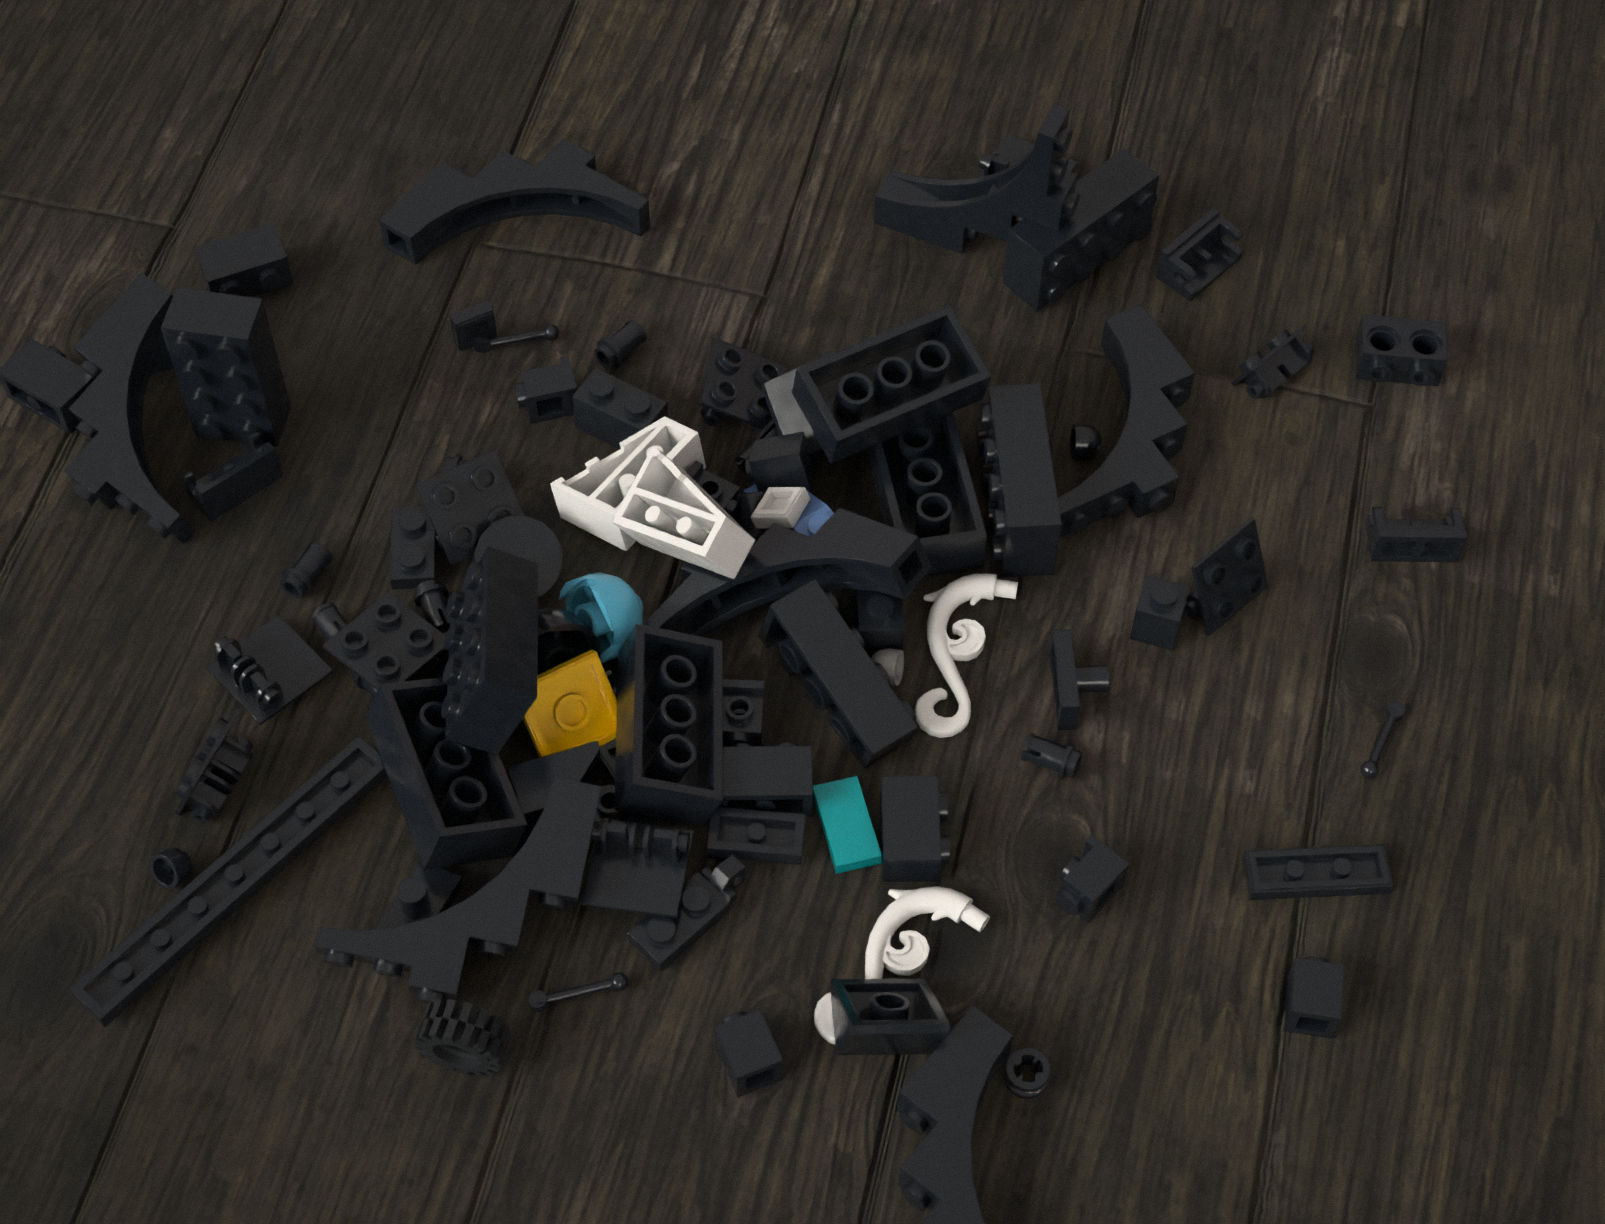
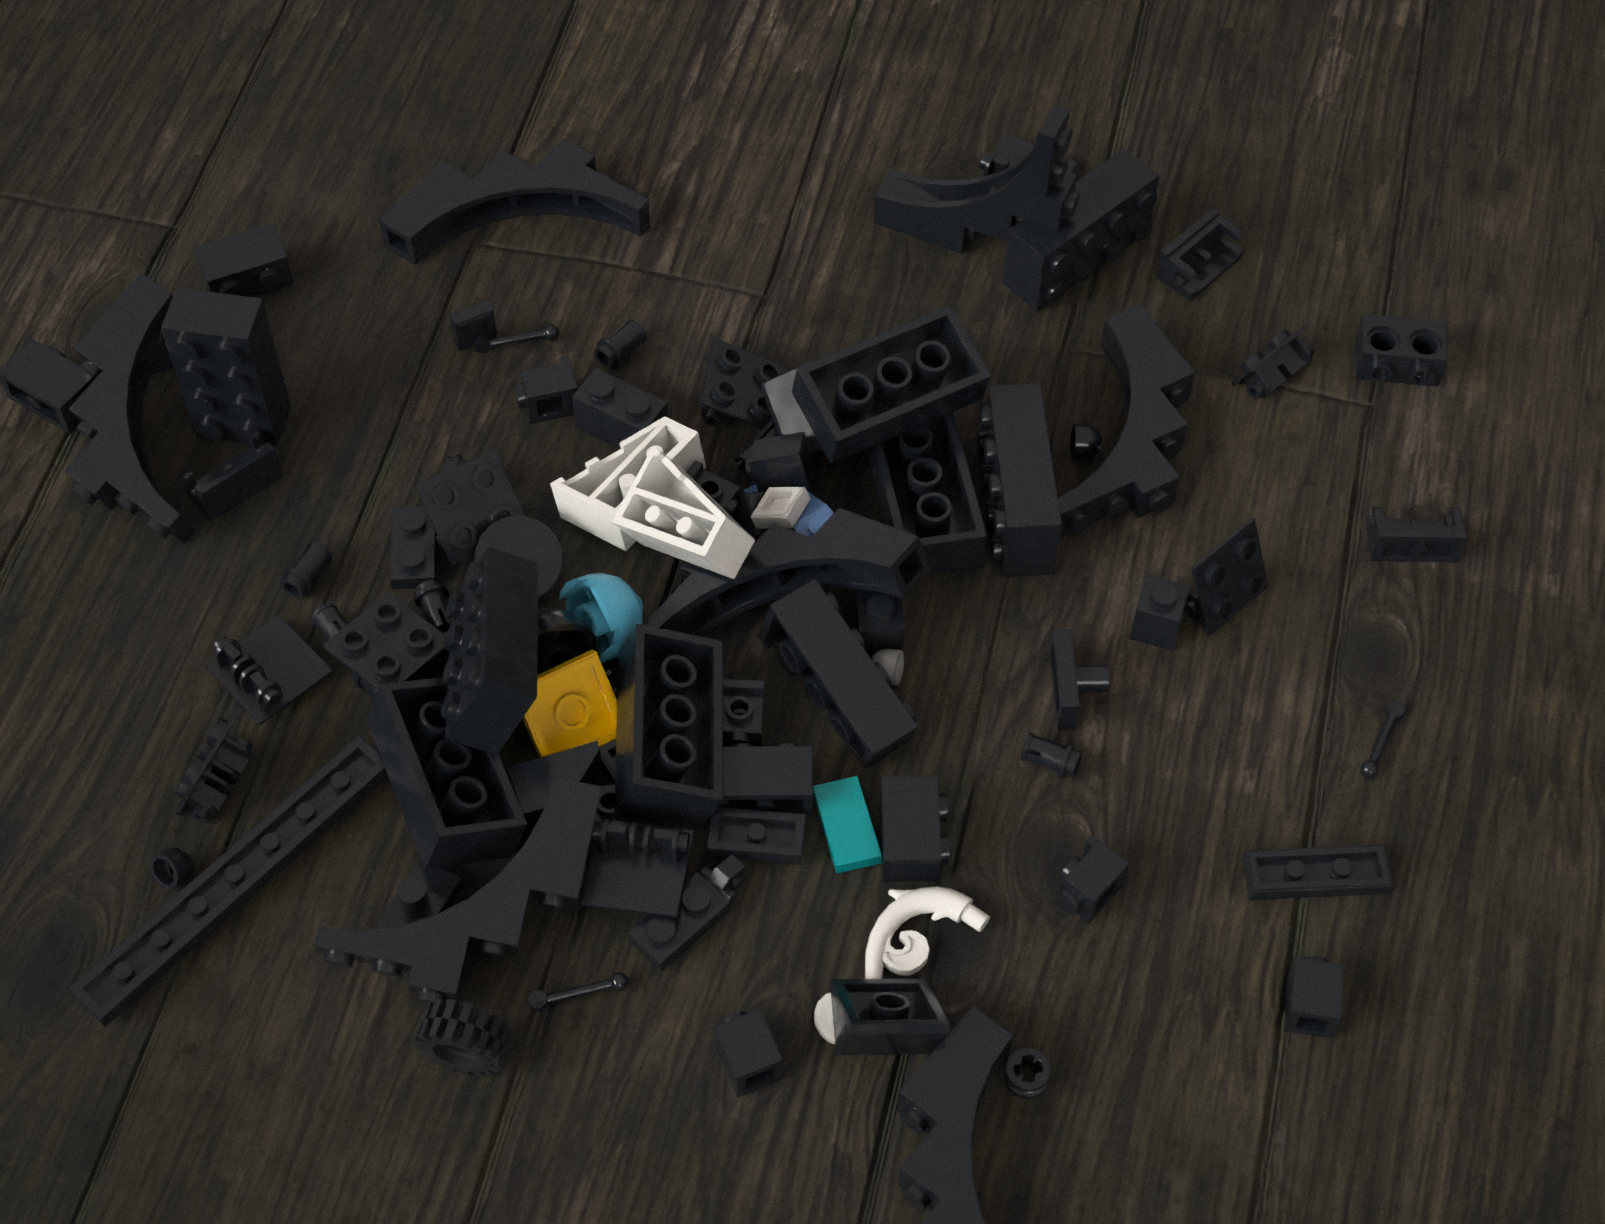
white plant [914,574,1018,738] -> none

